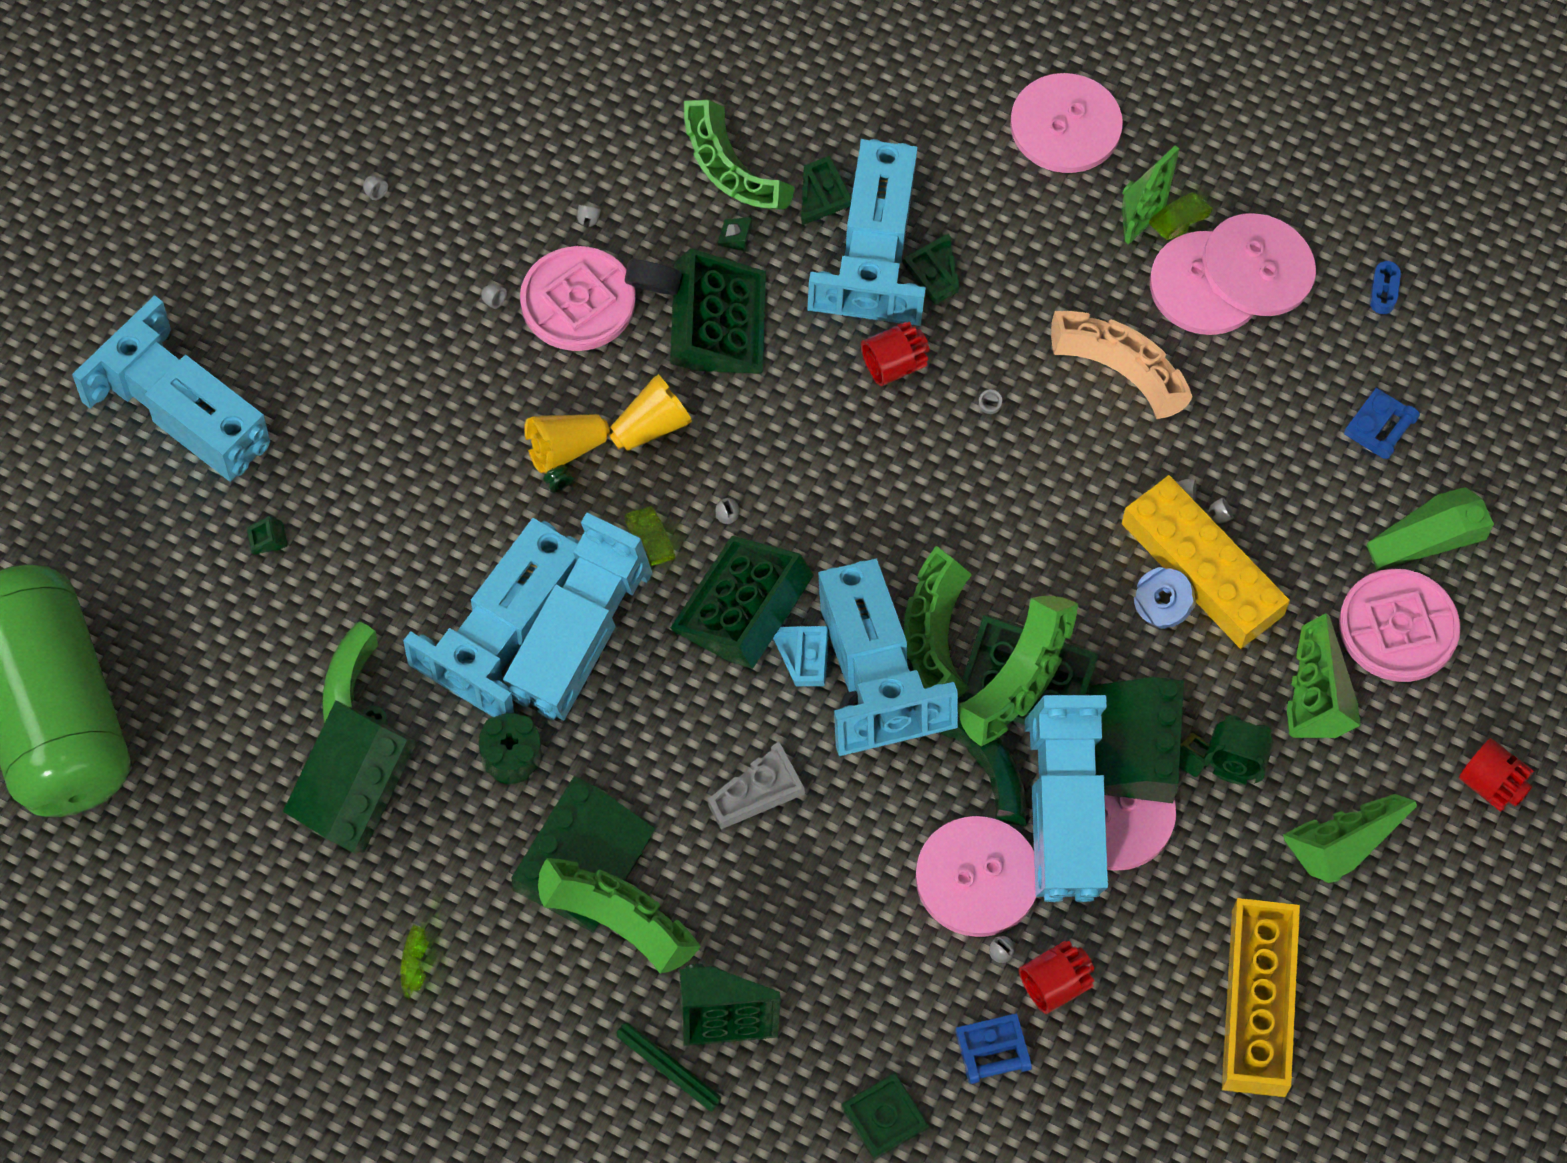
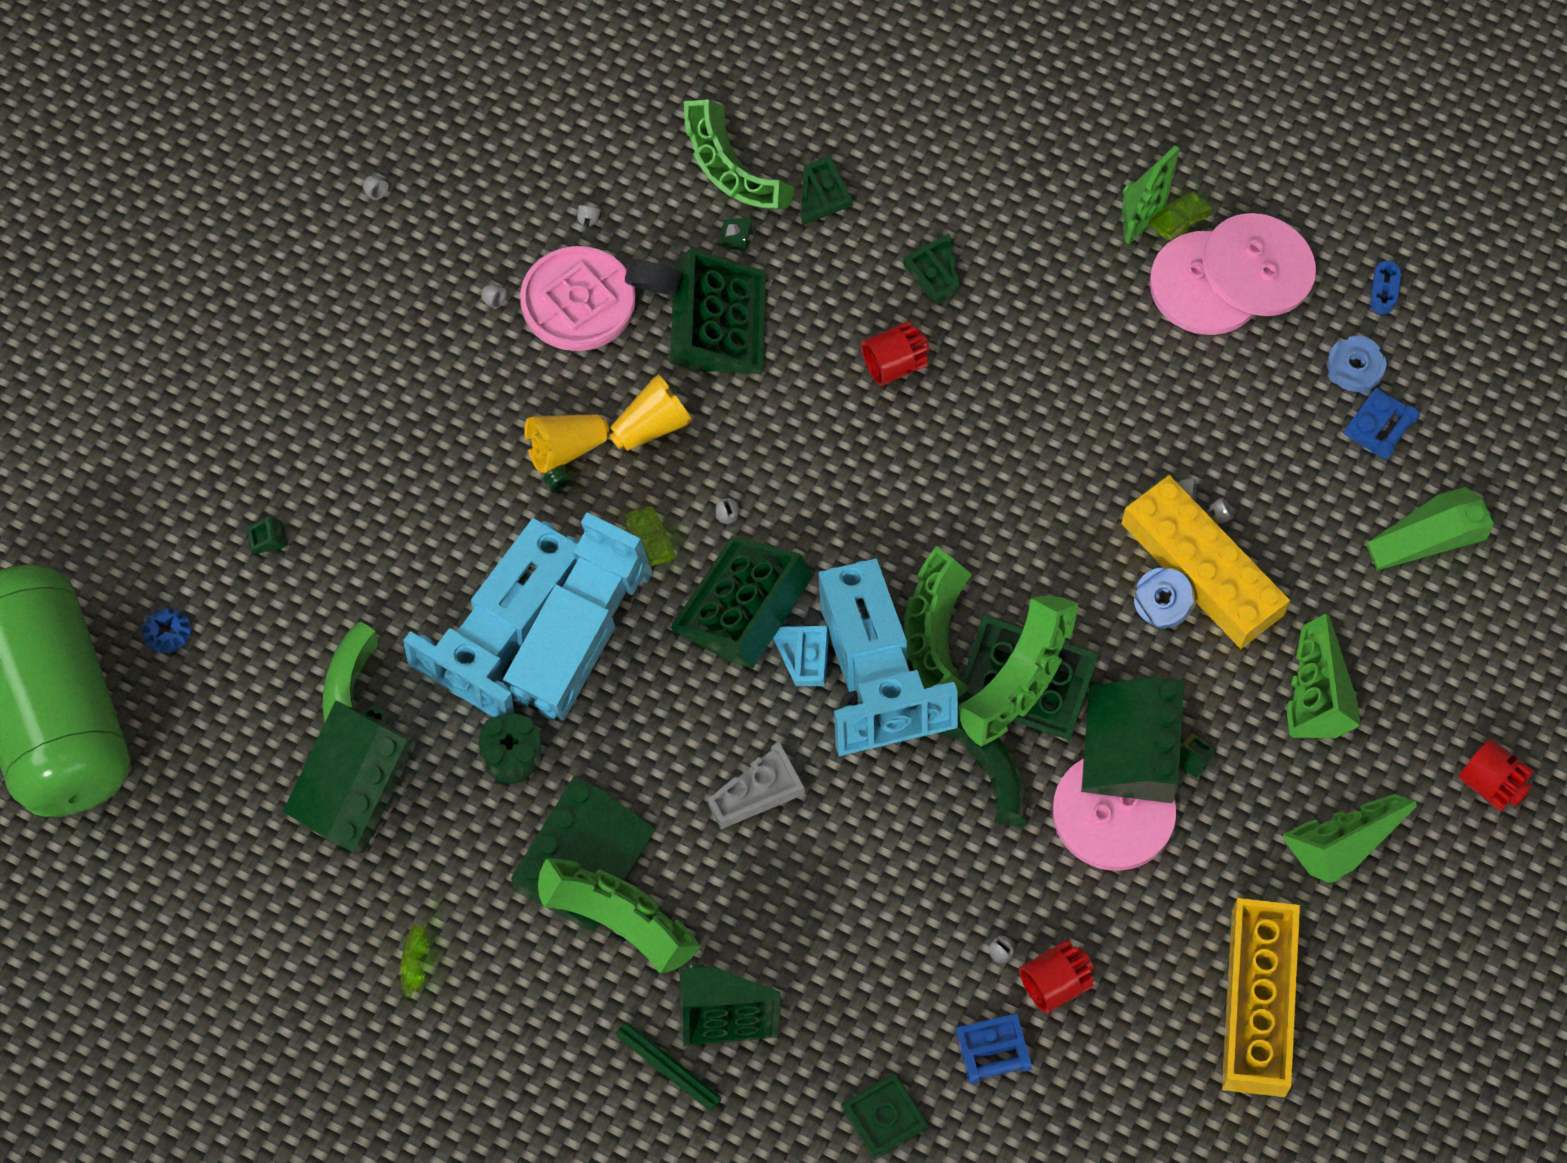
medium azure brick [72,295,270,482] -> none
medium azure brick [807,139,926,326] -> none
bright pink plate [916,816,1036,937] -> none
light grey hinge [979,389,1002,414] -> none
bright pink plate [1010,73,1123,173] -> none
medium azure brick [1025,695,1108,902] -> none
light nougat brick [1051,311,1193,419] -> none
dark green brick [1205,715,1273,785] -> none
bright pink plate [1339,569,1460,682] -> none
none -> blue gear [142,606,191,653]
none -> medium blue plate [1327,336,1386,393]

